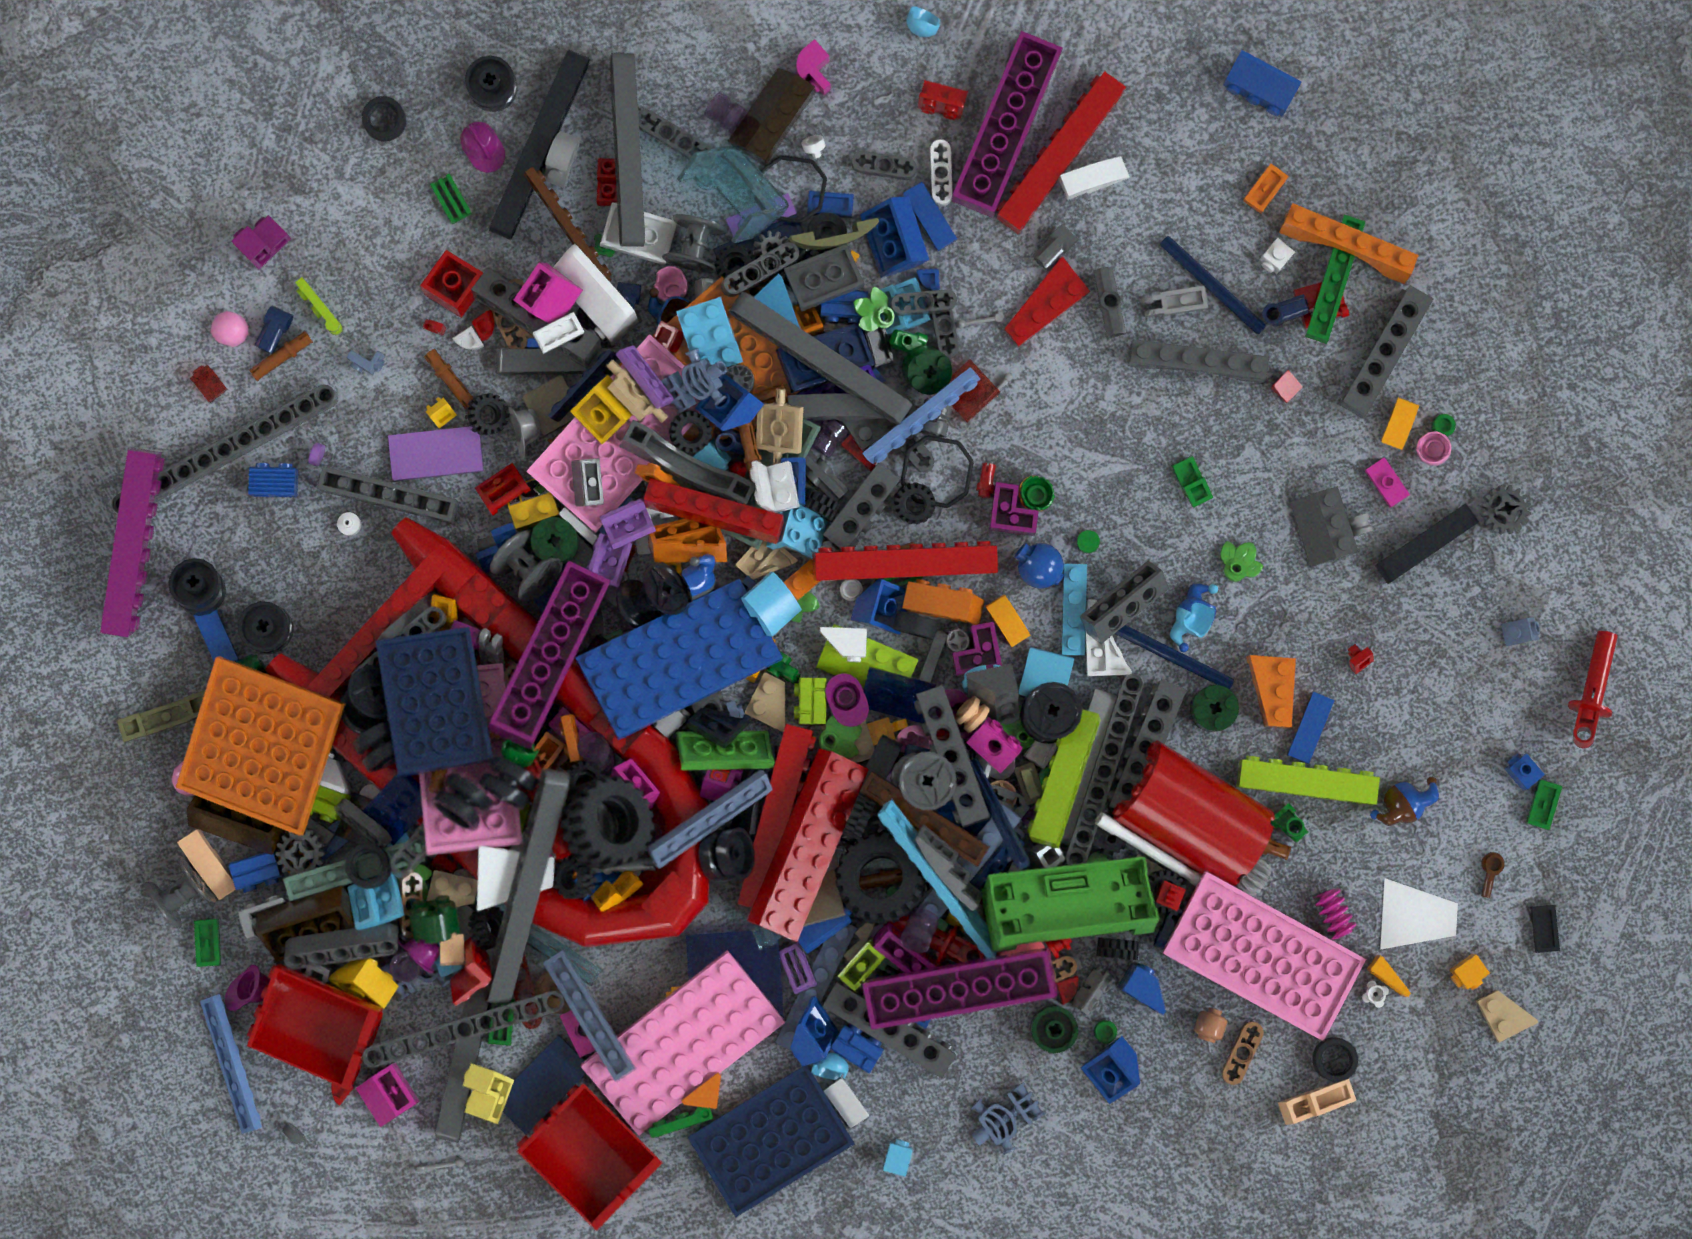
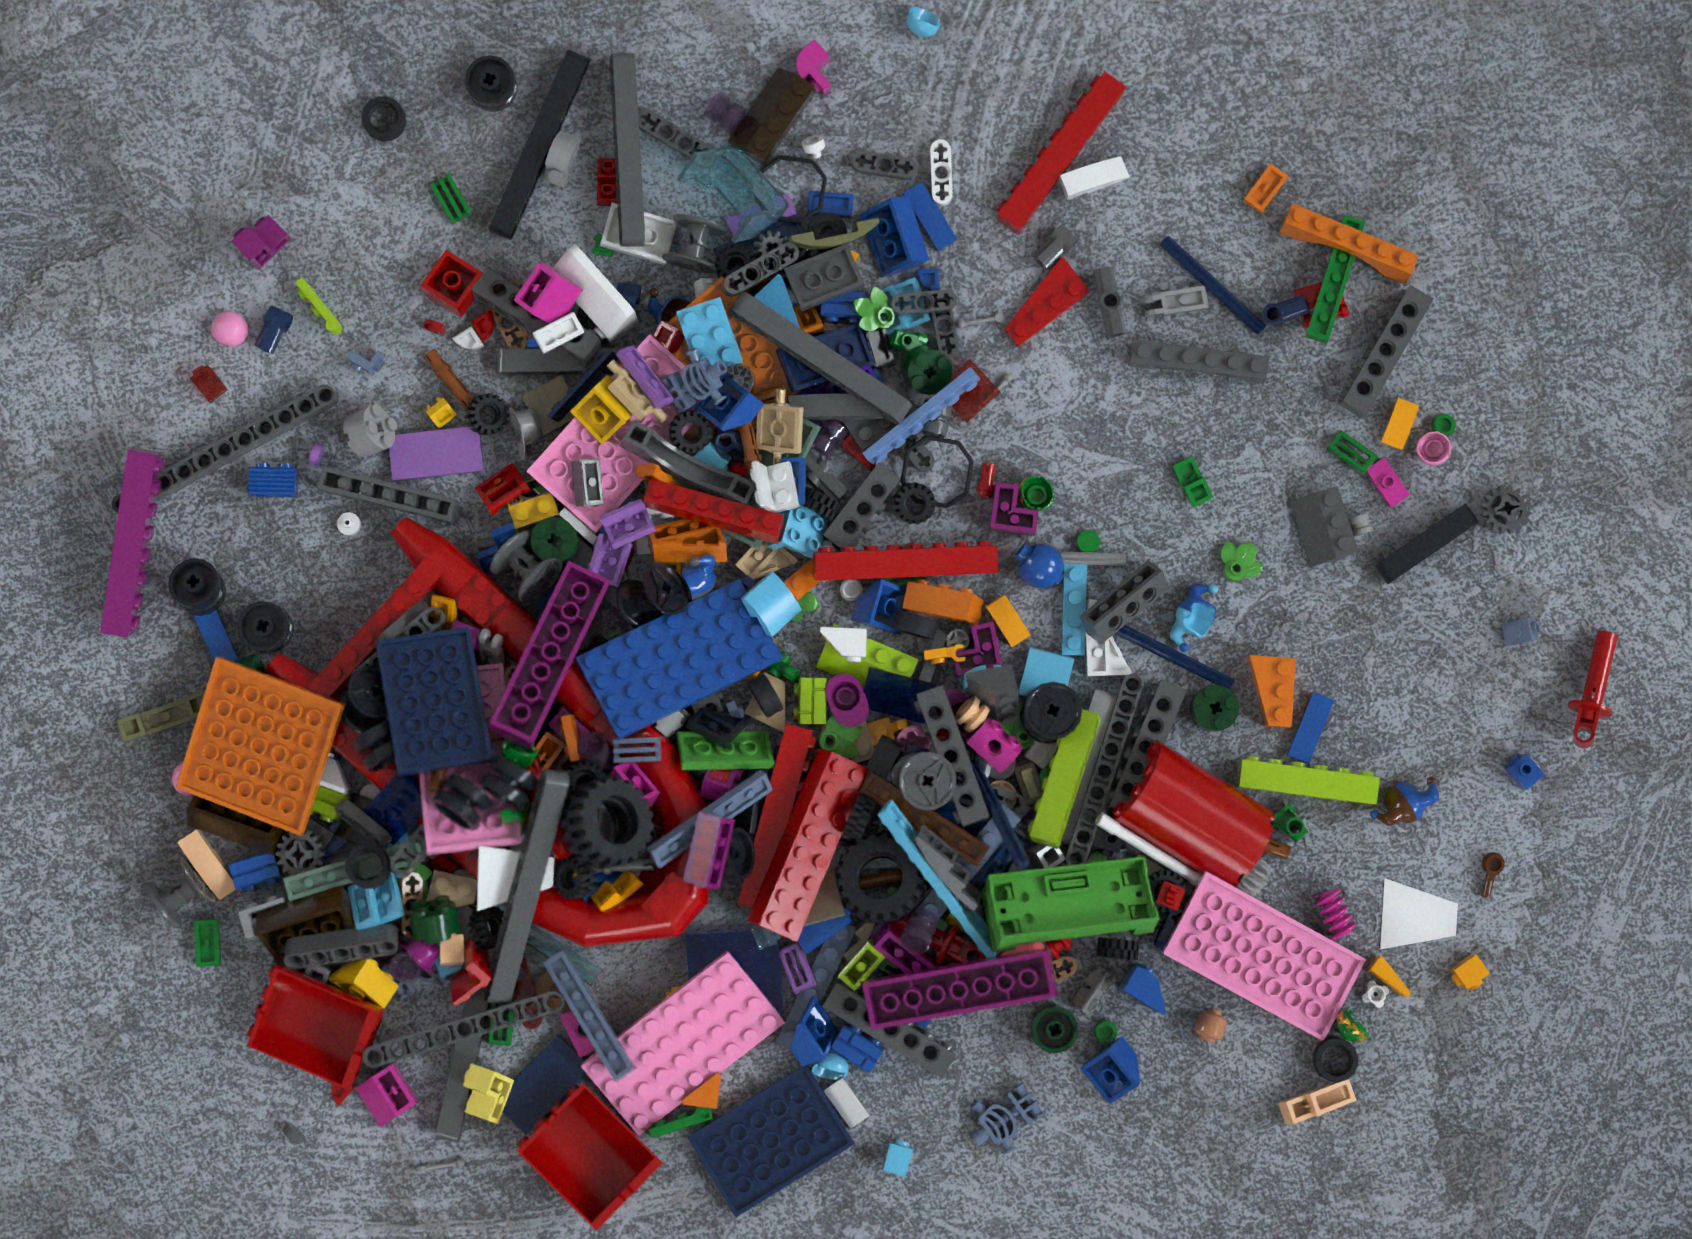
medium blue plate [200,994,262,1134] -> none
magenta piece [225,965,271,1011] -> none
dark orange pin [249,330,313,381] -> none
magenta piece [460,122,505,173] -> none
reddish brown plate [524,167,612,282] -> none
bright pink hair [654,266,688,302] -> none
red bracket [918,80,968,120] -> none
magenta brick [951,31,1063,218] -> none
red tile [1056,975,1079,1005] -> none
medium nougat beam [1221,1021,1264,1085] -> none
blue slope [1223,50,1302,117] -> none
white bracket [1260,238,1295,274] -> none
slope [1271,370,1302,403] -> none
red tile [1348,644,1374,674] -> none
tan wing [1476,990,1539,1043] -> none
green plate [1526,779,1563,830] -> none
black tile [1531,905,1560,953] -> none
none -> light grey brick [343,404,397,457]
none -> green tile [500,809,526,825]
none -> sand blue tile [613,737,661,763]
none -> magenta brick [683,812,735,889]
none -> black tyre [748,674,784,718]
none -> light orange plate [924,644,966,664]
none -> light grey axle [1060,551,1126,566]
none -> green tile [1327,430,1378,475]
none -> green hair [1336,1007,1369,1043]

